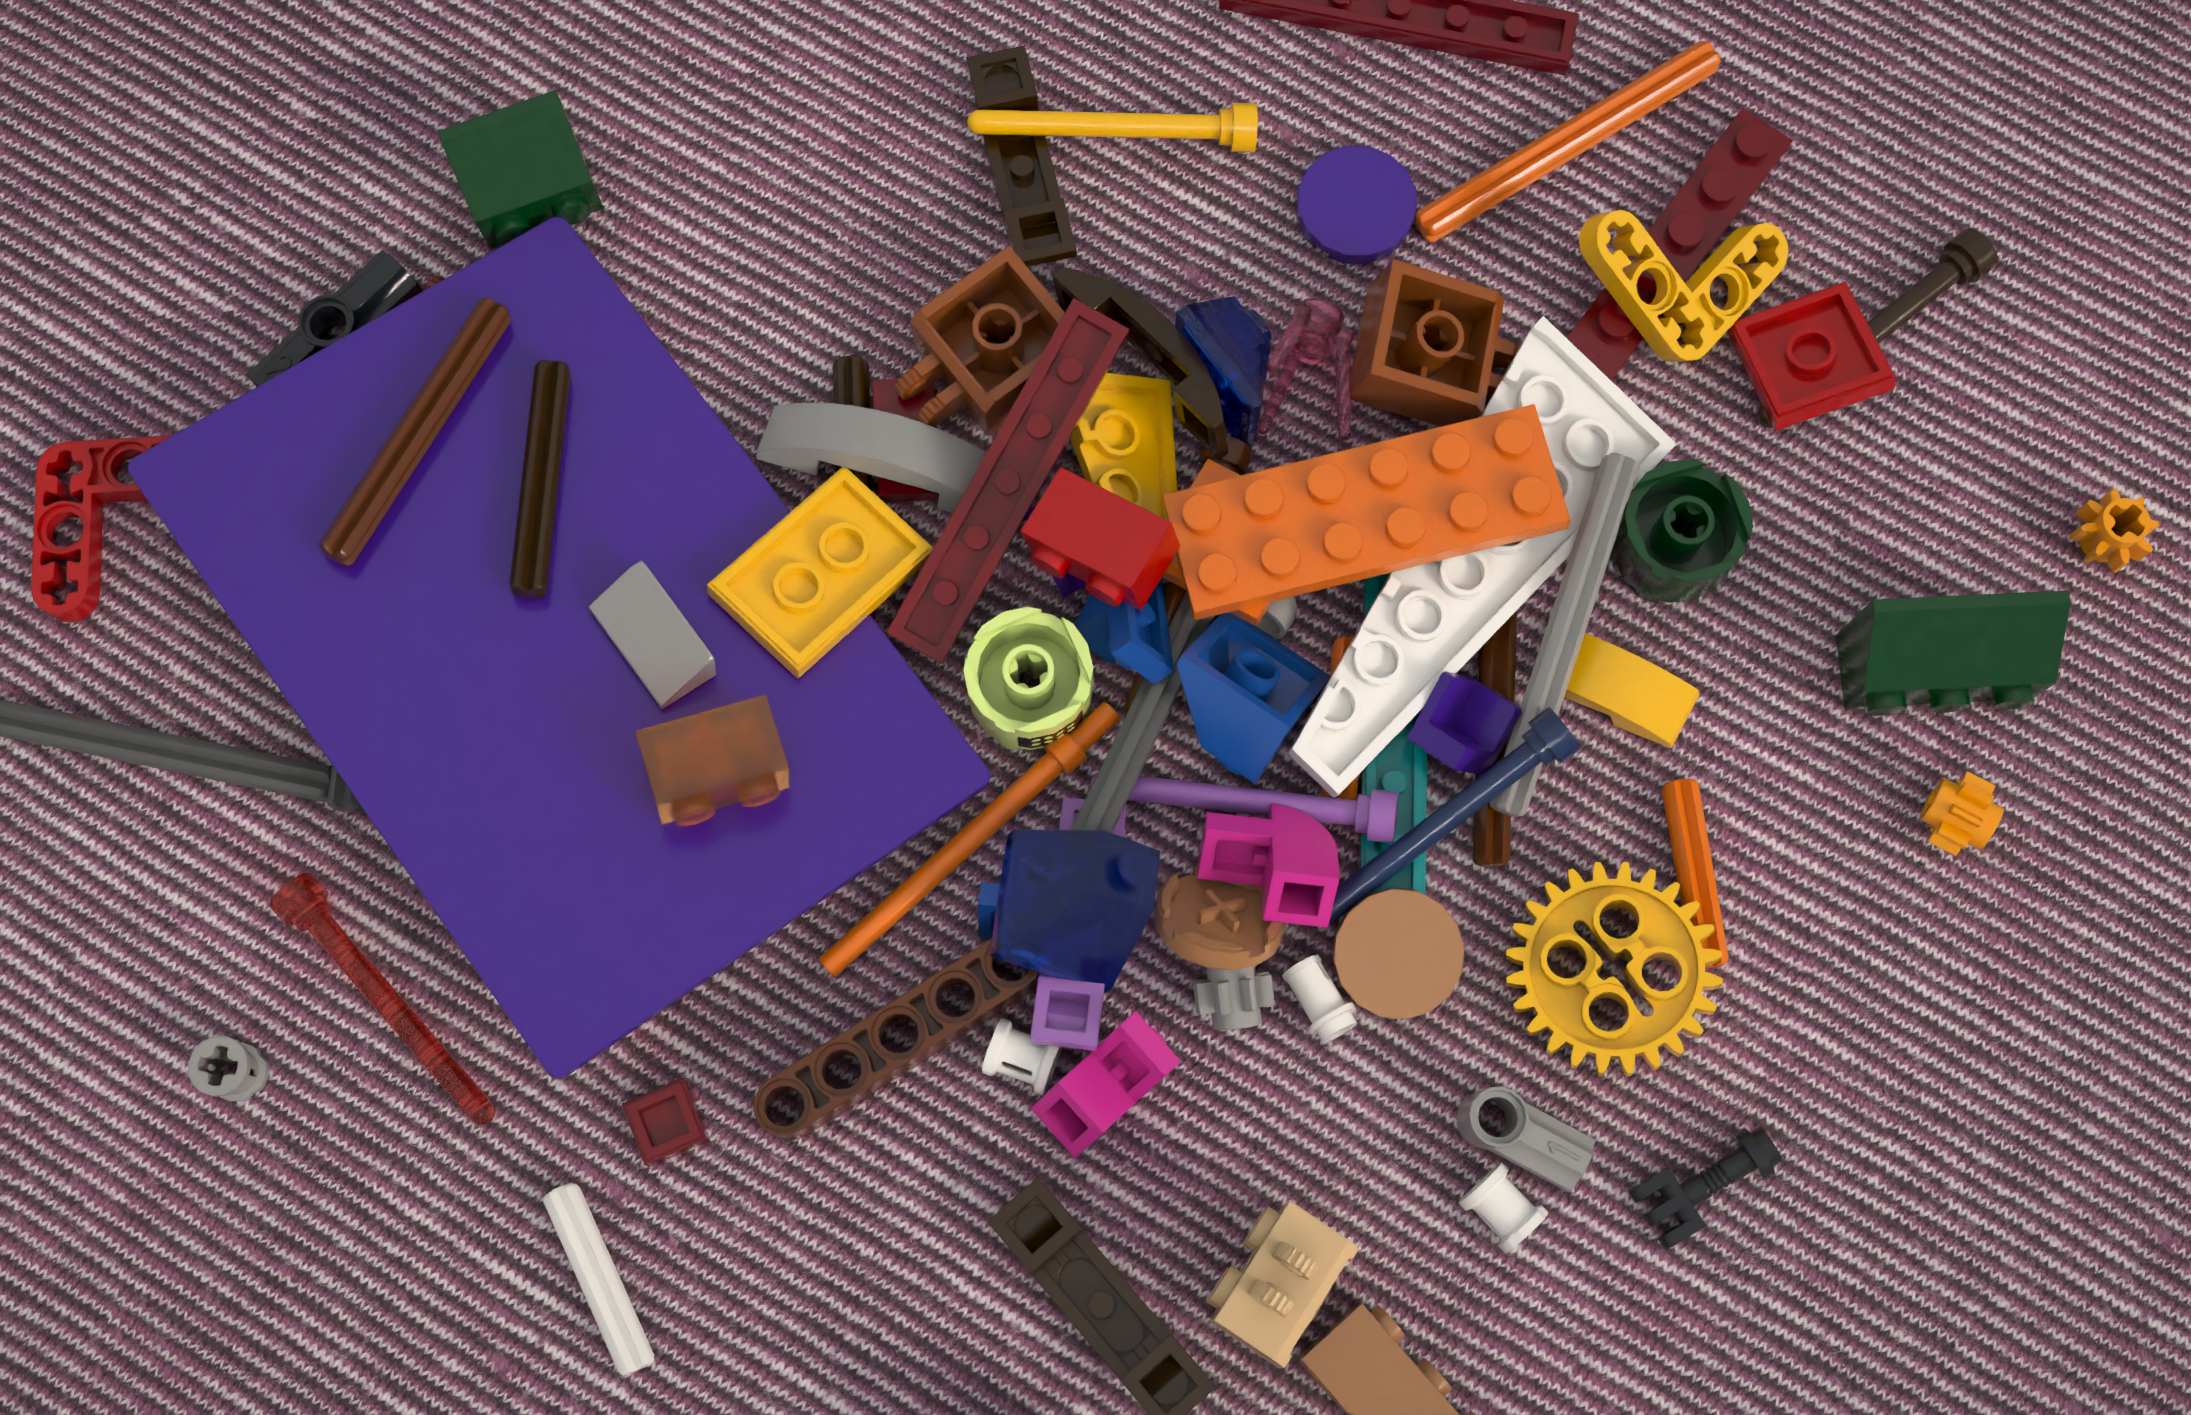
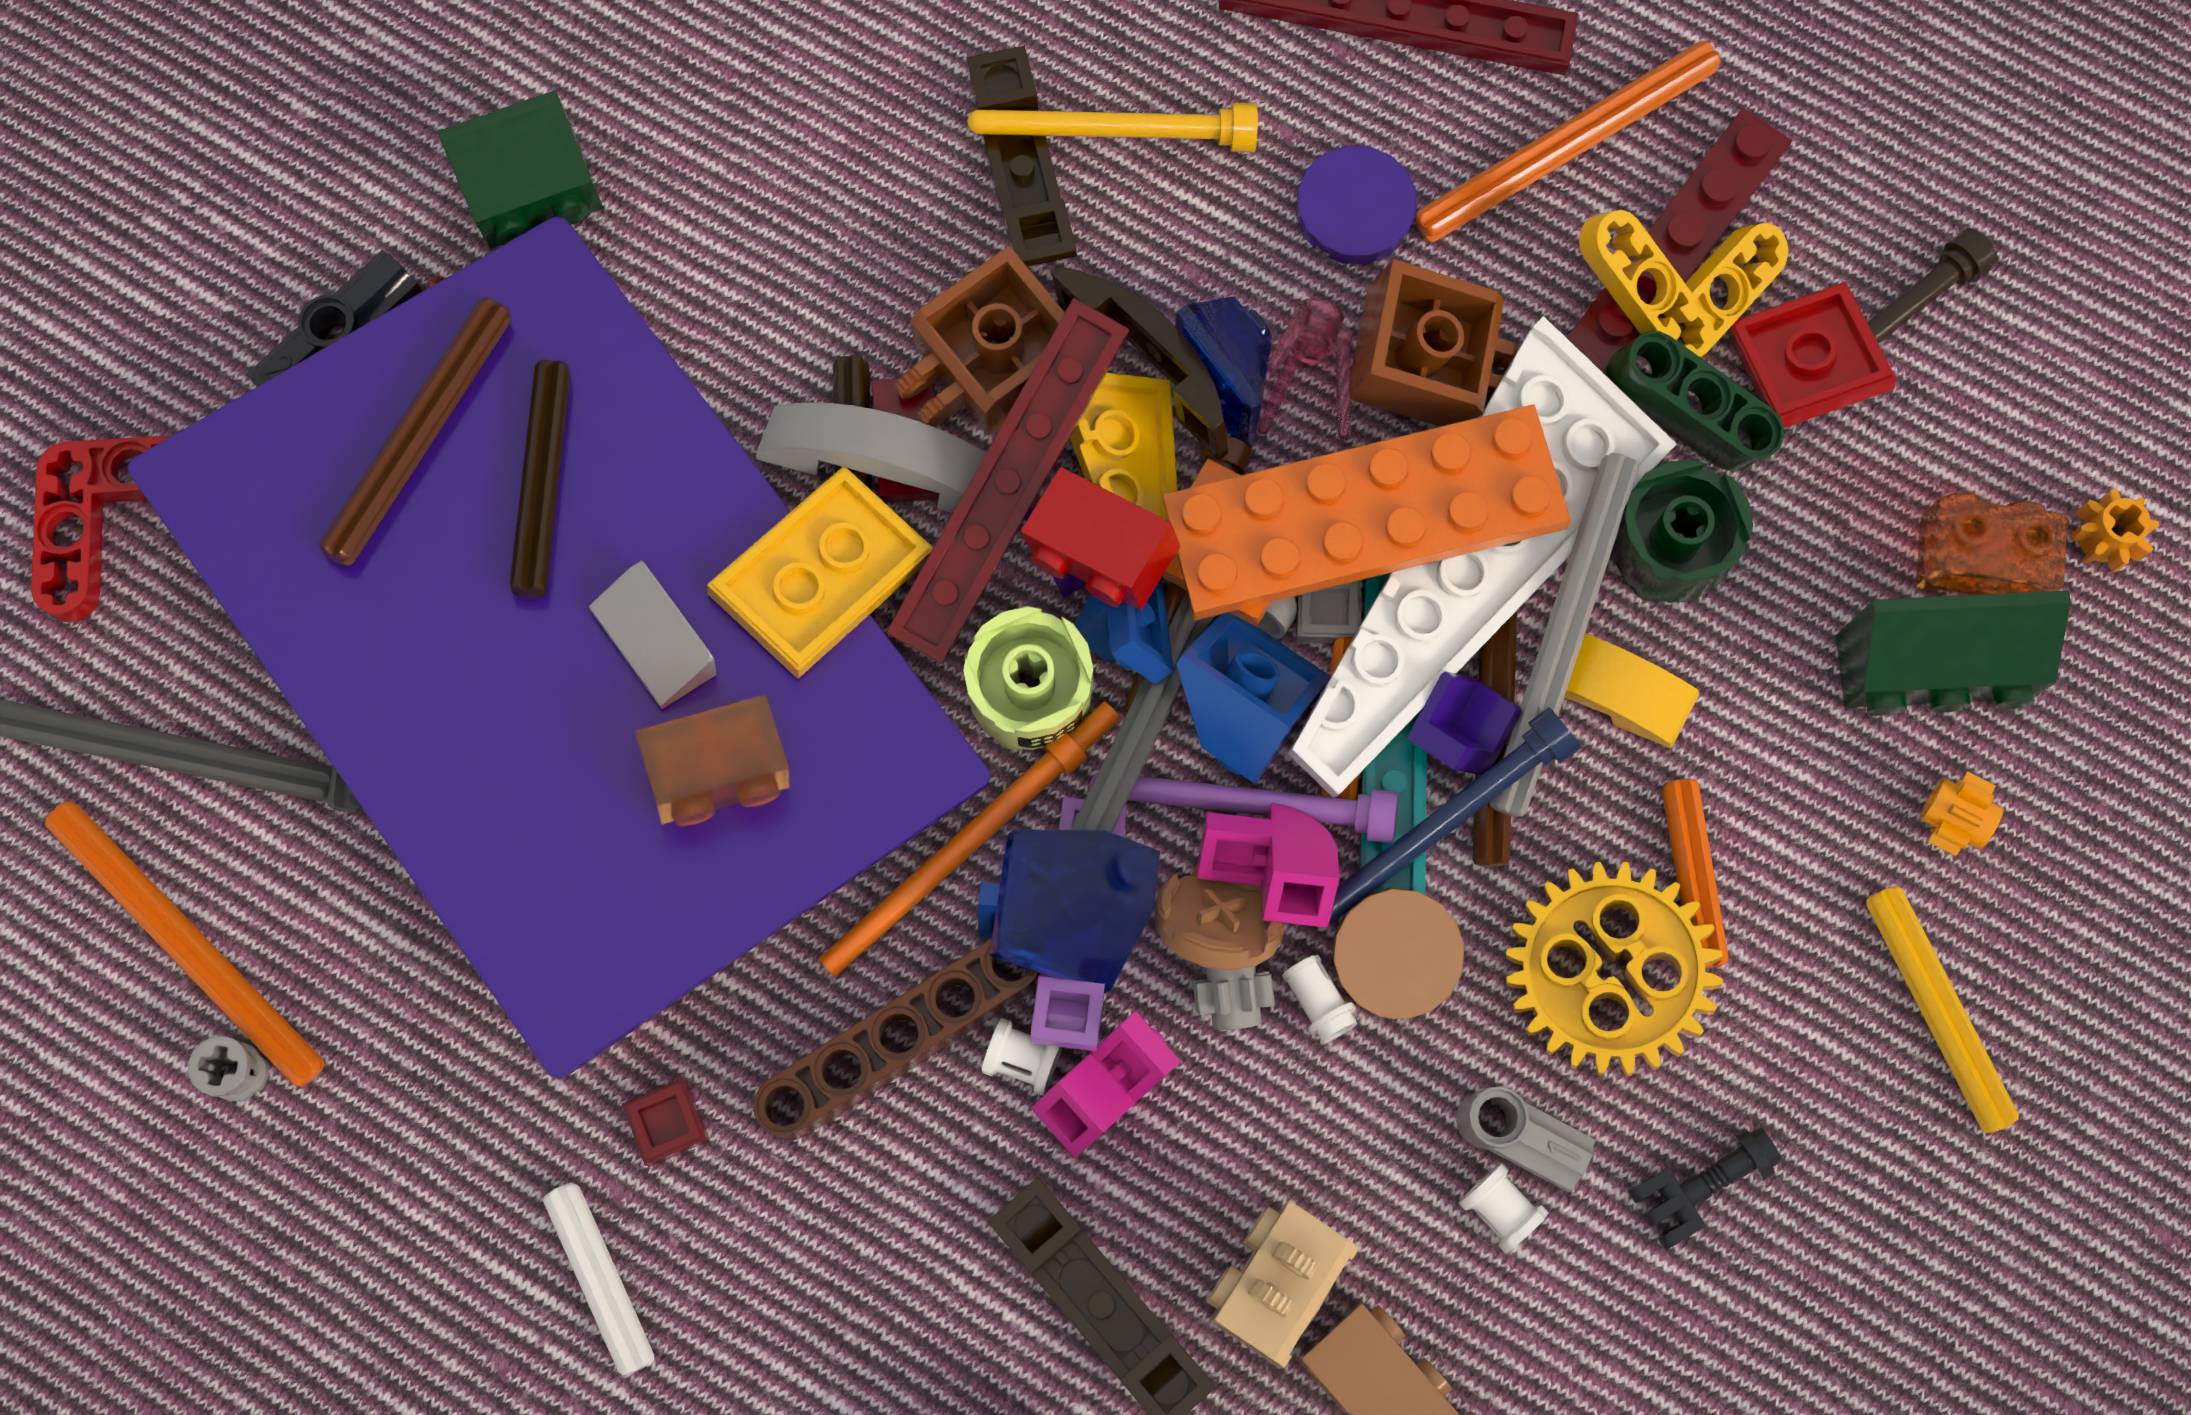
clear red piece [269,872,496,1125] -> none
none -> orange axle [45,801,325,1087]
none -> light grey tile [1296,580,1362,644]
none -> dark green beam [1606,331,1784,471]
none -> yellow axle [1866,886,2019,1133]
none -> clear orange brick [1916,493,2068,595]

